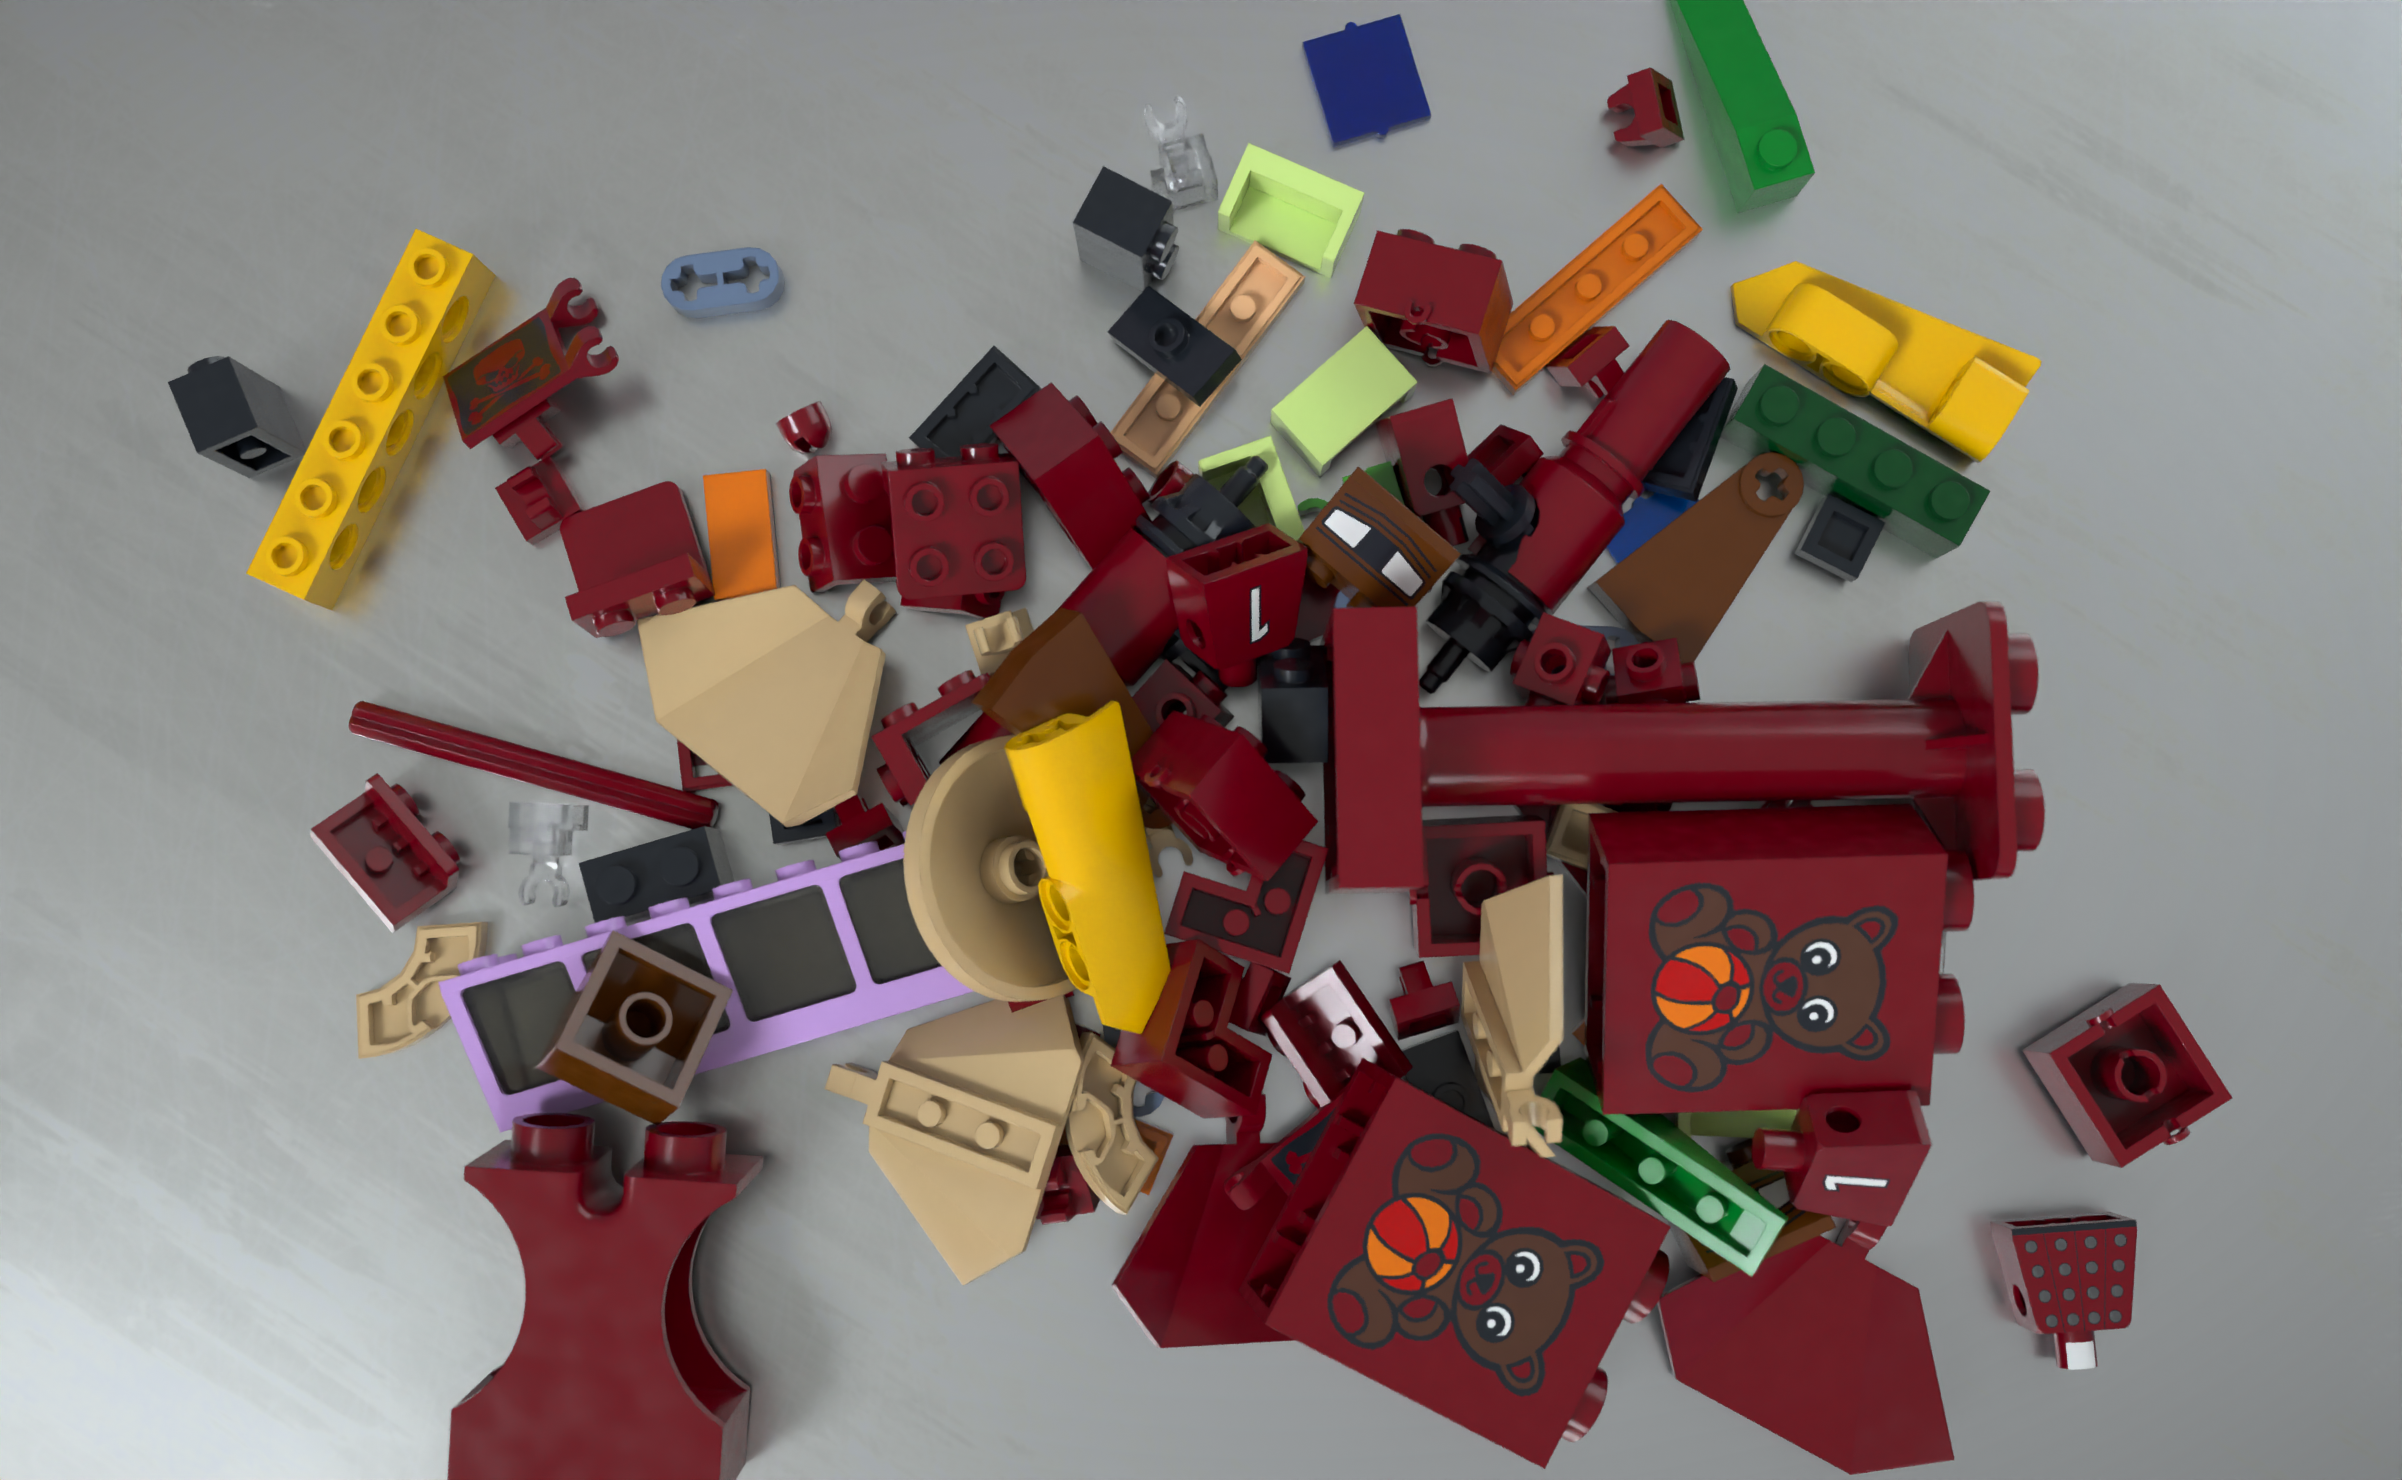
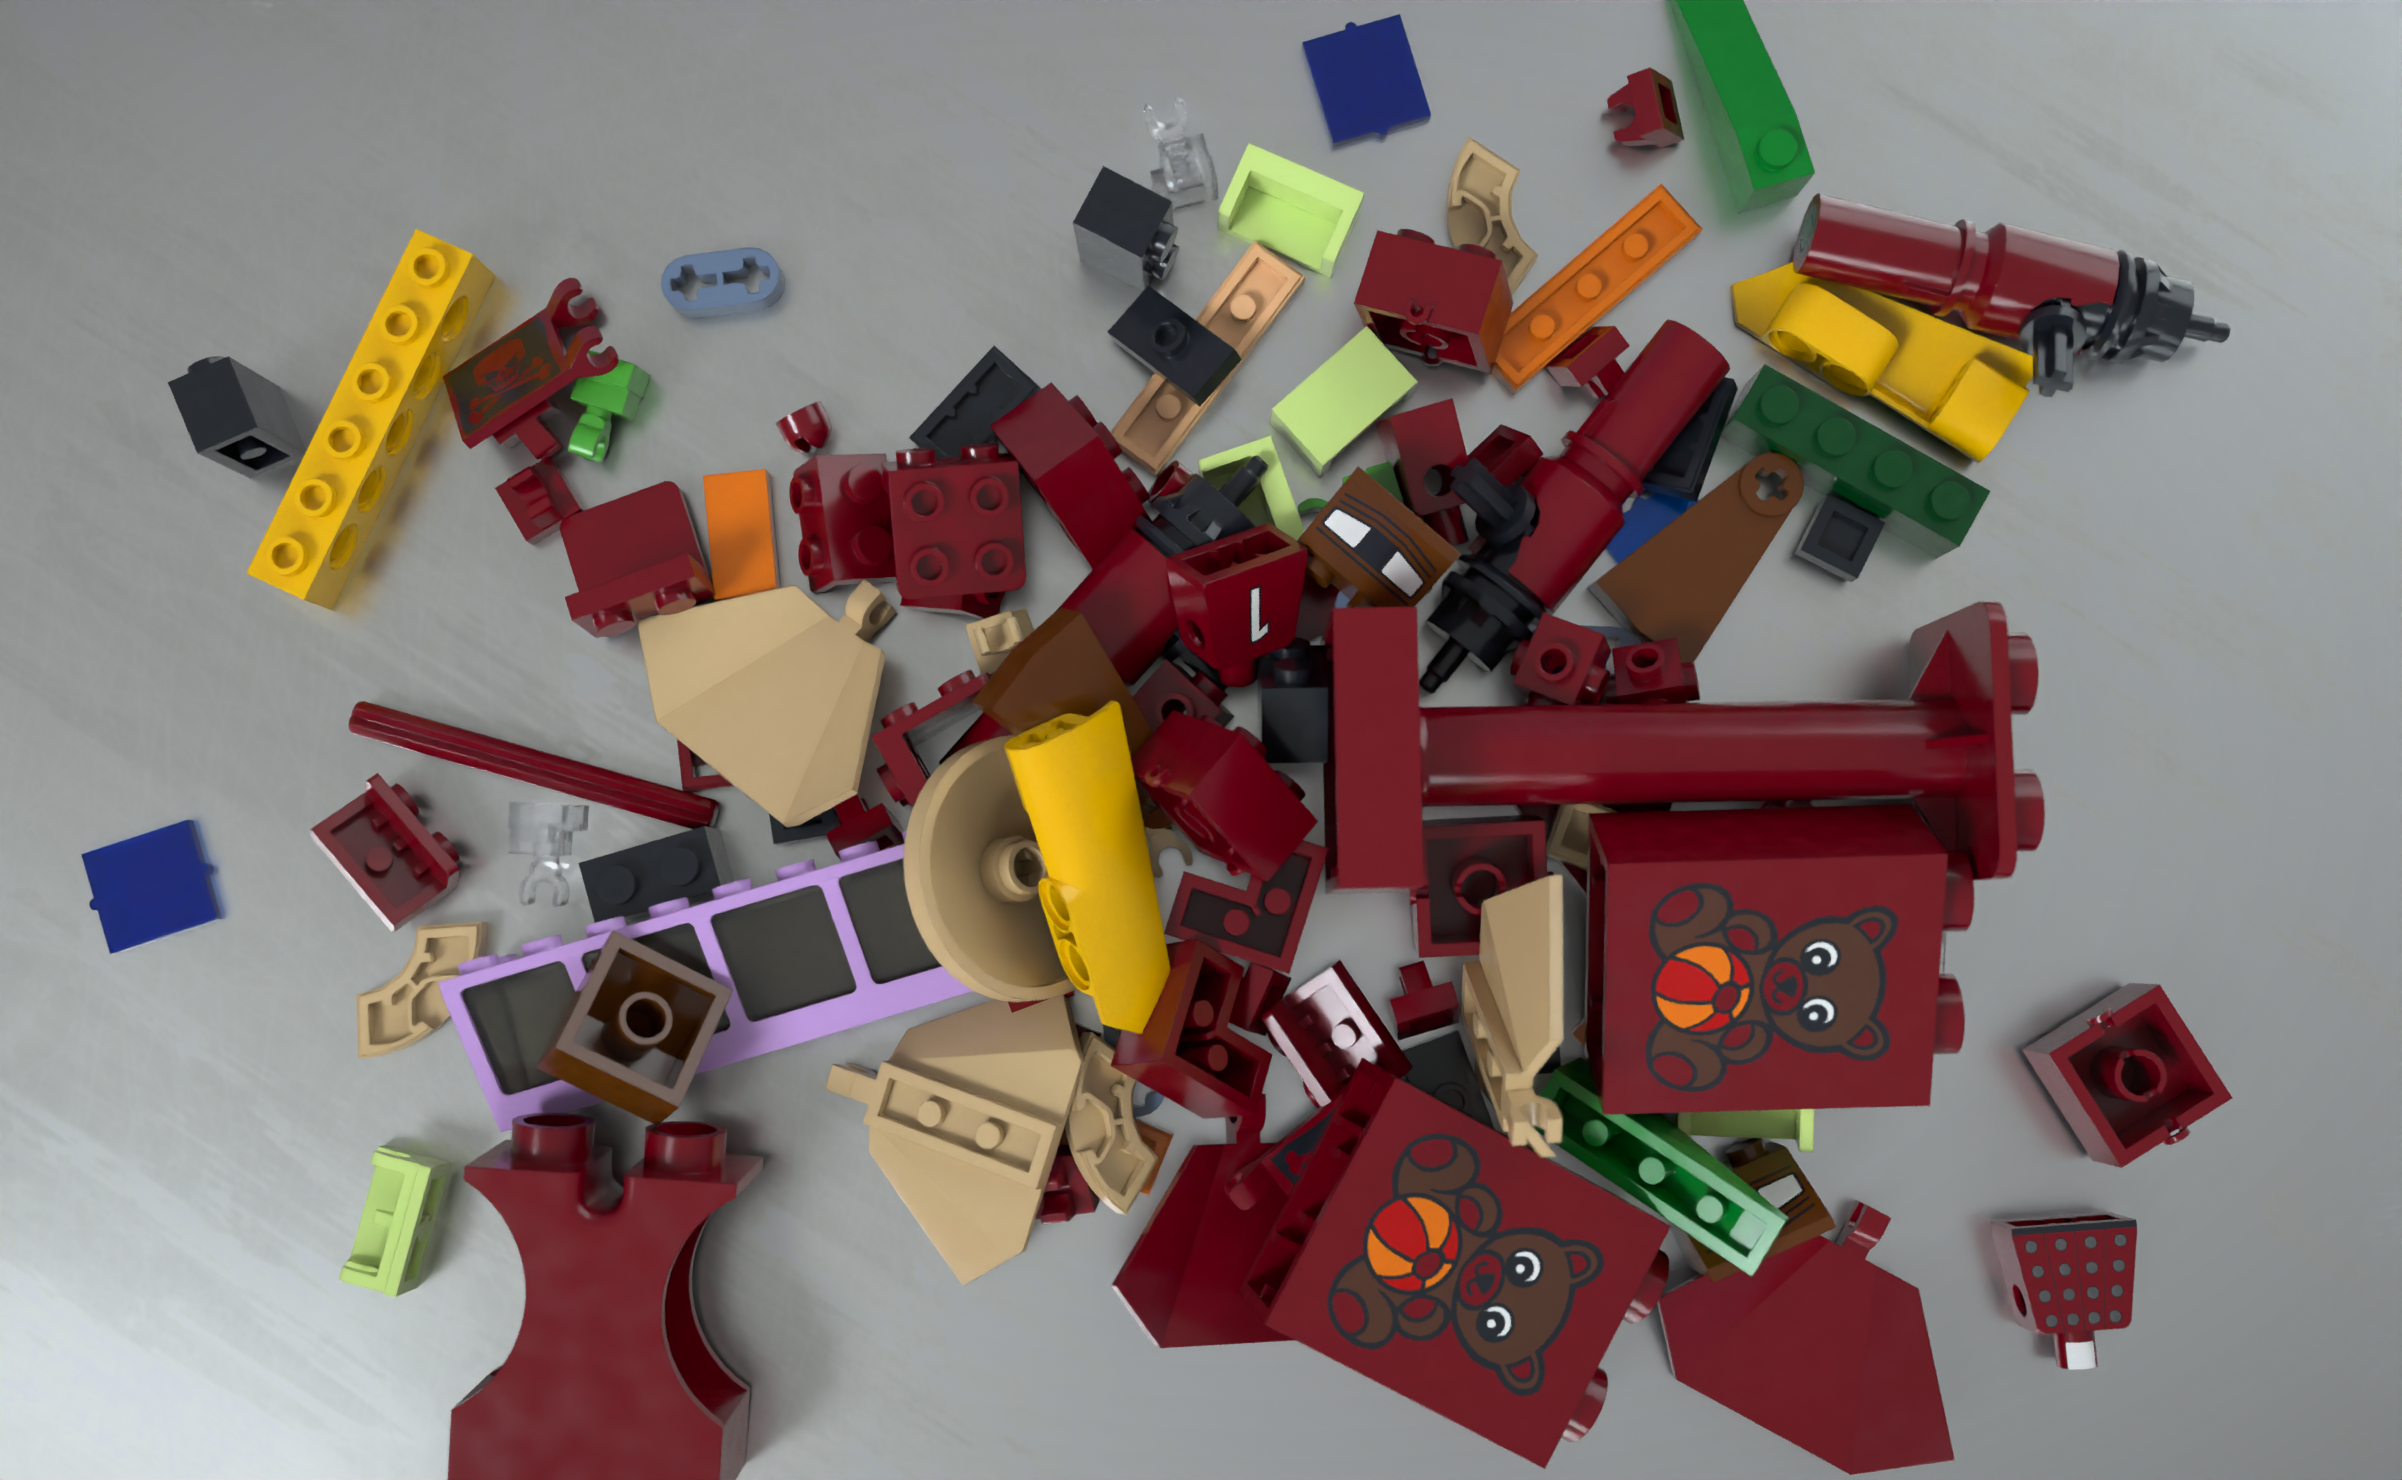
dark red torso [1752,1090,1932,1226] -> none
none -> clear blue piece [81,820,222,954]
none -> yellowish green hinge [339,1145,452,1297]
none -> bright green piece [568,350,651,463]
none -> tan tile [1446,137,1538,295]
none -> dark red piece [1793,193,2230,397]

